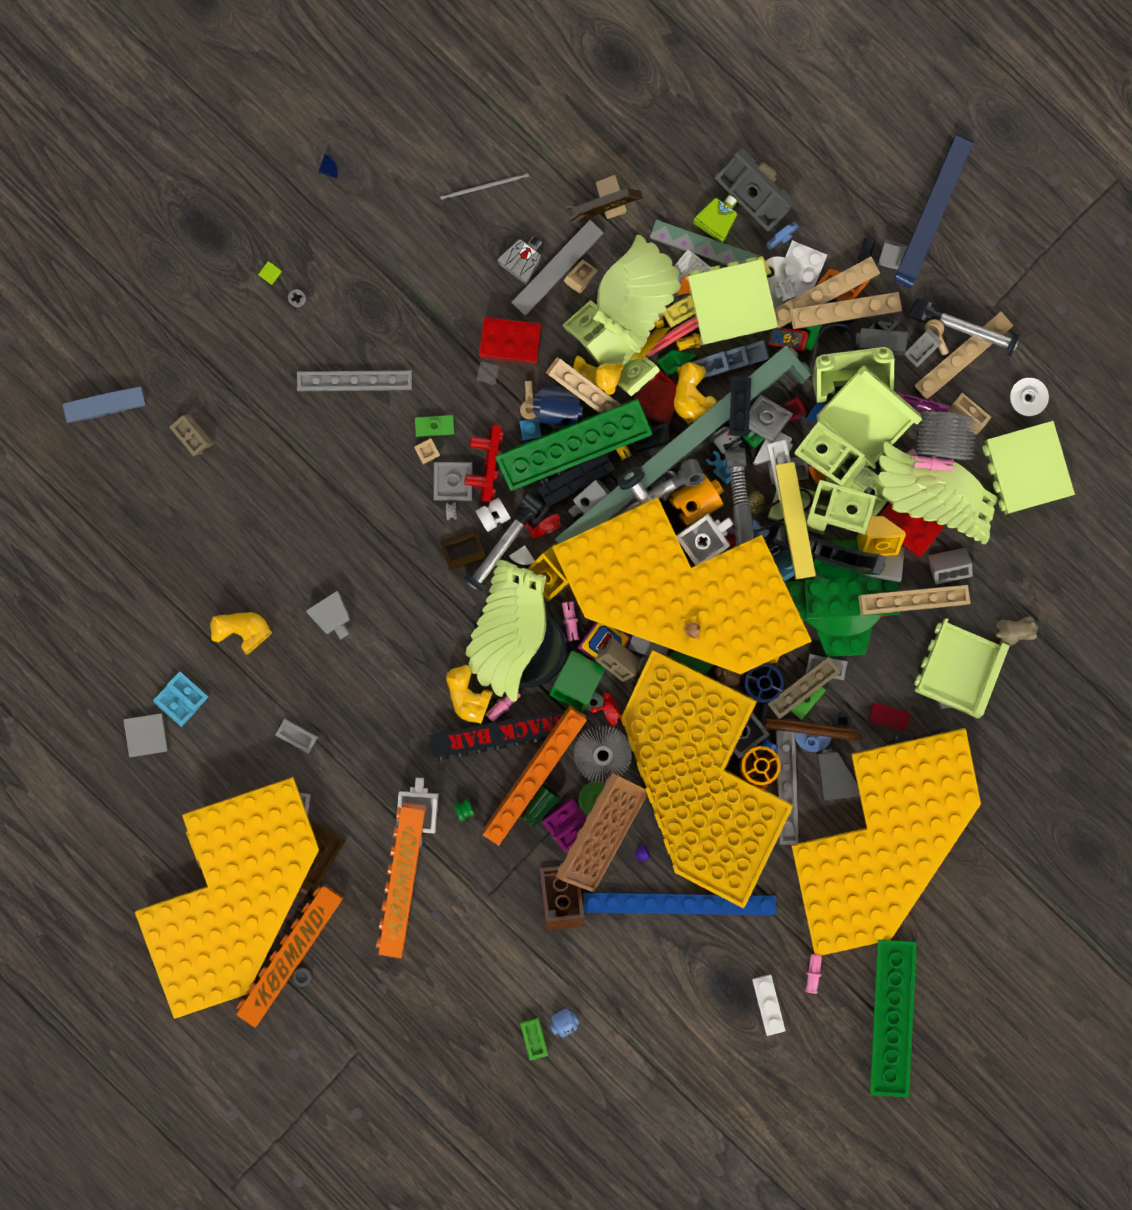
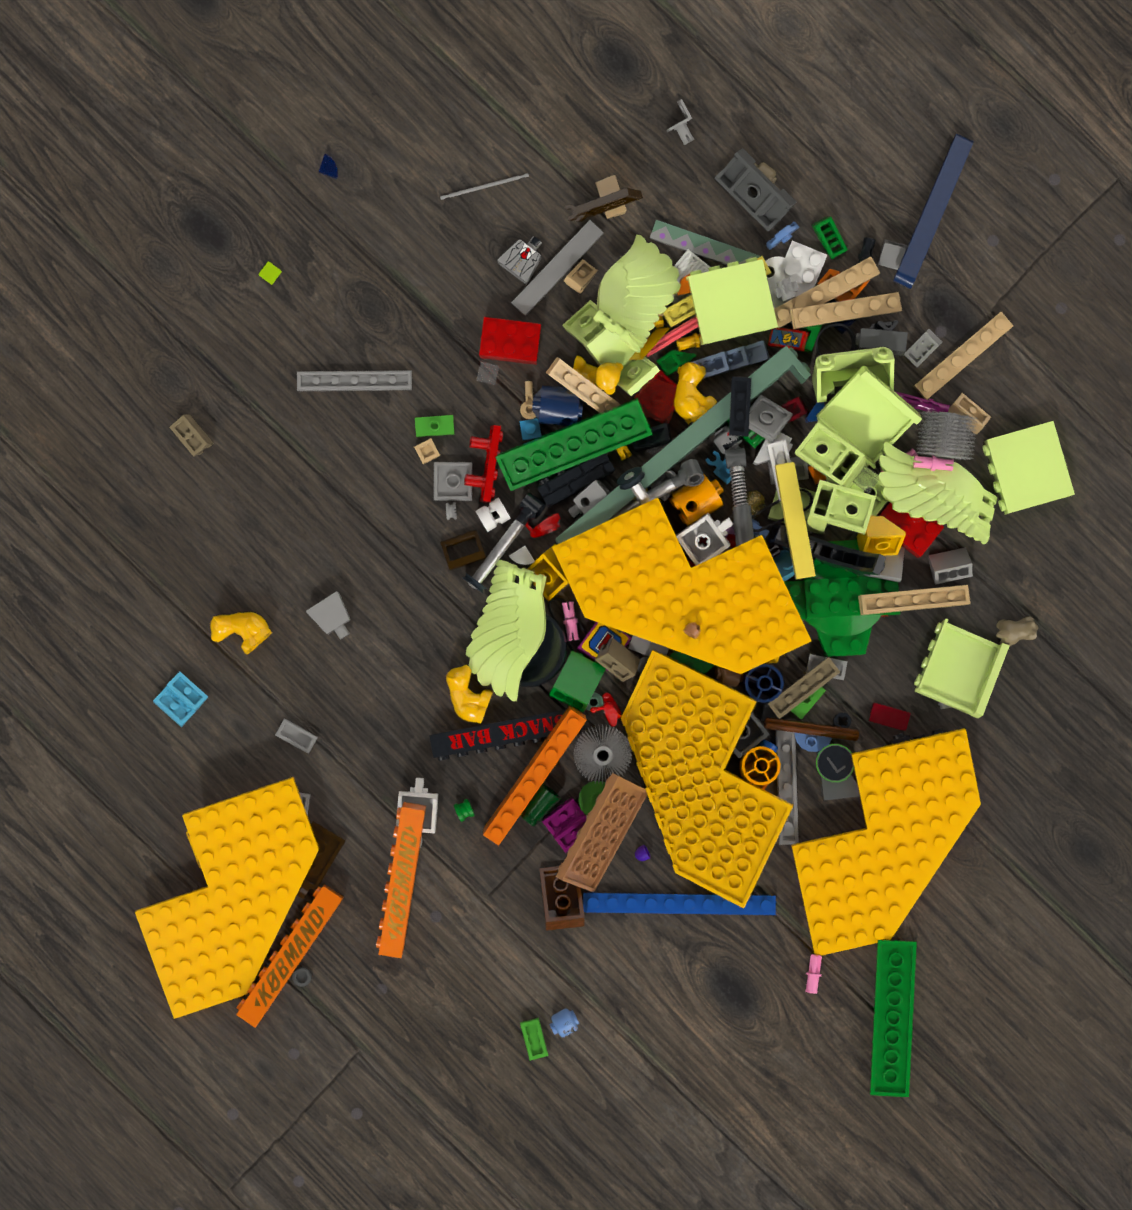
sand blue slope [62,387,145,423] -> none
light grey tile [124,713,168,757] -> none
light grey bush [288,289,306,307] -> none
bright pink pin [485,693,521,723] -> none
lime torso [693,195,738,243] -> none
white plate [752,974,785,1036] -> none
piece [909,298,1020,358] -> none
tan plate [925,319,949,355] -> none
white dish [1010,378,1049,416] -> none
none -> light grey bracket [667,99,694,145]
none -> green slope [811,216,848,259]
none -> black tile [816,744,854,782]

